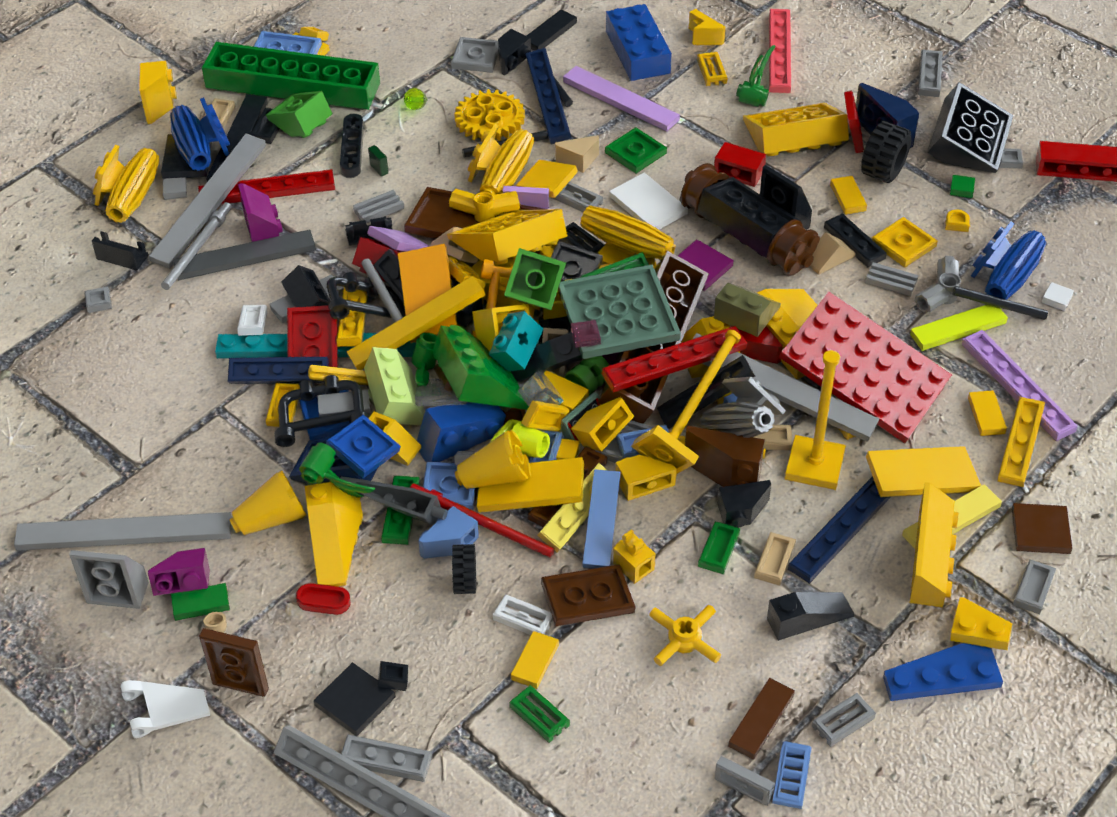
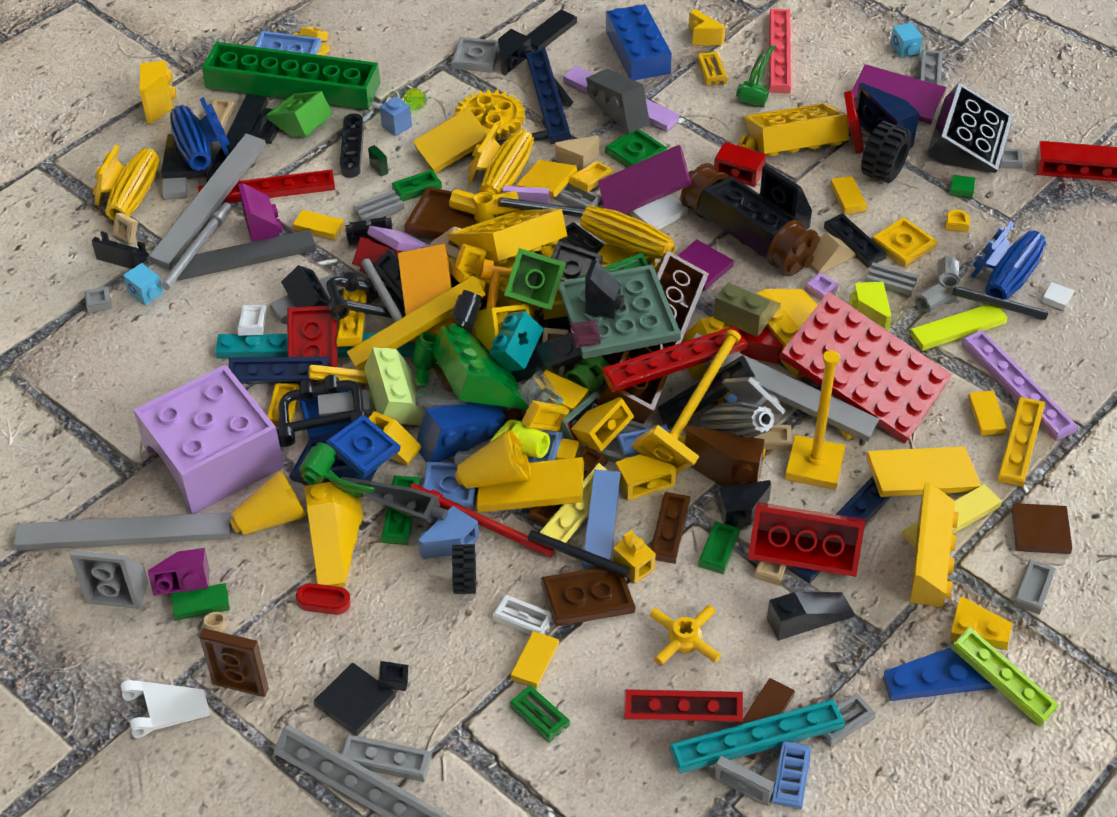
none -> tan tile [112,213,138,244]
none -> medium azure brick [123,263,164,305]
none -> lavender container [133,364,284,514]
none -> yellow tile [293,210,345,240]
none -> medium blue brick [380,96,412,136]
none -> green tile [392,169,442,201]
none -> yellow tile [412,108,486,174]
none -> black brick [450,290,482,329]
none -> yellow plate [454,244,487,275]
none -> black bar [498,197,585,217]
none -> black bar [528,530,630,578]
none -> yellow tile [569,161,614,192]
none -> black slope [585,260,624,319]
none -> dark grey wedge [586,69,650,134]
none -> magenta tile [598,145,692,214]
none -> red brick [624,689,743,722]
none -> reddish brown tile [651,492,691,564]
none -> teal tile [669,699,845,774]
none -> yellow hinge [738,134,756,151]
none -> red slope [748,502,865,577]
none -> lavender tile [805,273,839,300]
none -> neon yellow slope [849,282,891,331]
none -> magenta tile [852,64,947,124]
none -> medium azure brick [890,22,923,58]
none -> lime tile [950,627,1059,726]

